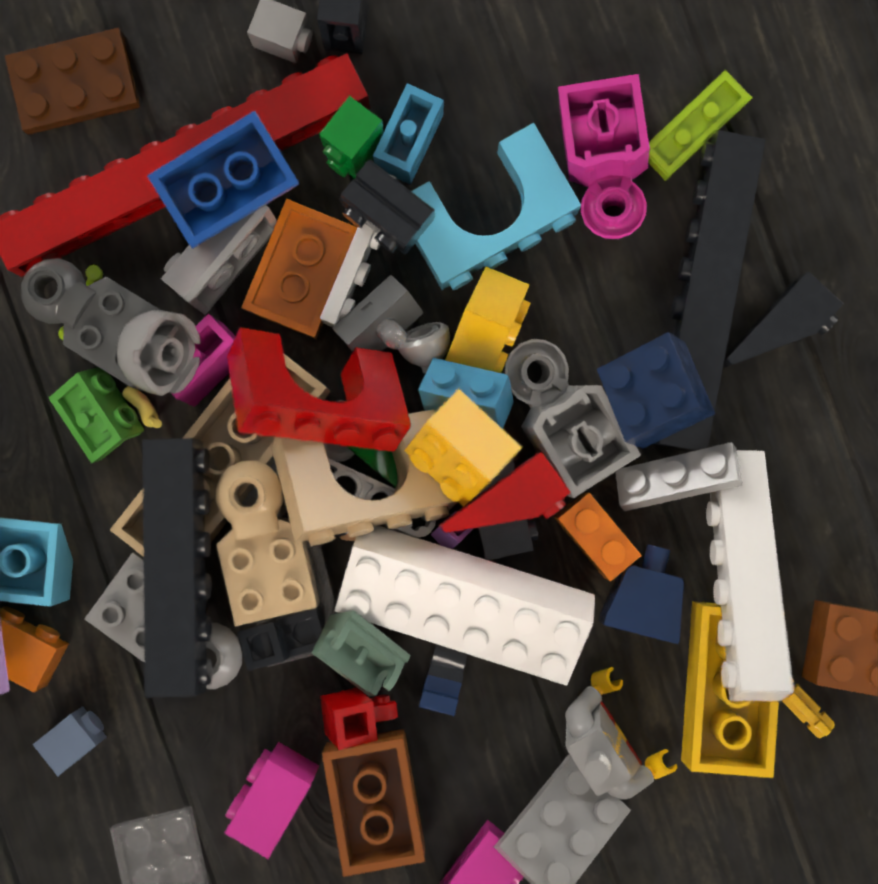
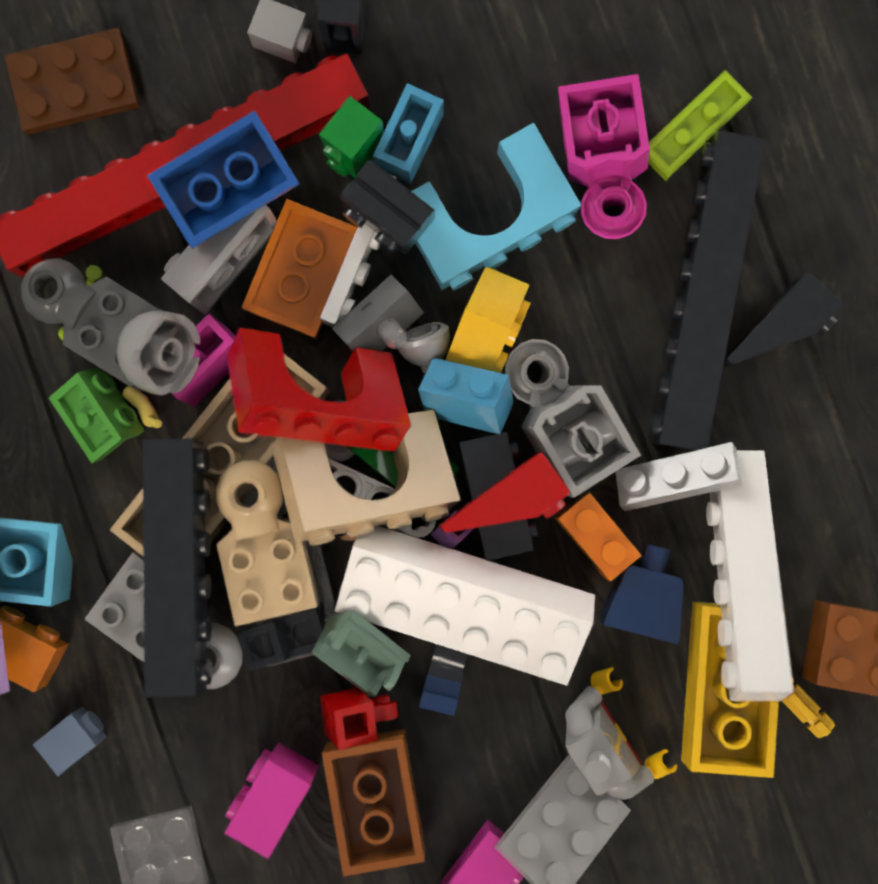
yellow brick [404,389,522,507] -> none
dark blue brick [597,332,715,448] -> none

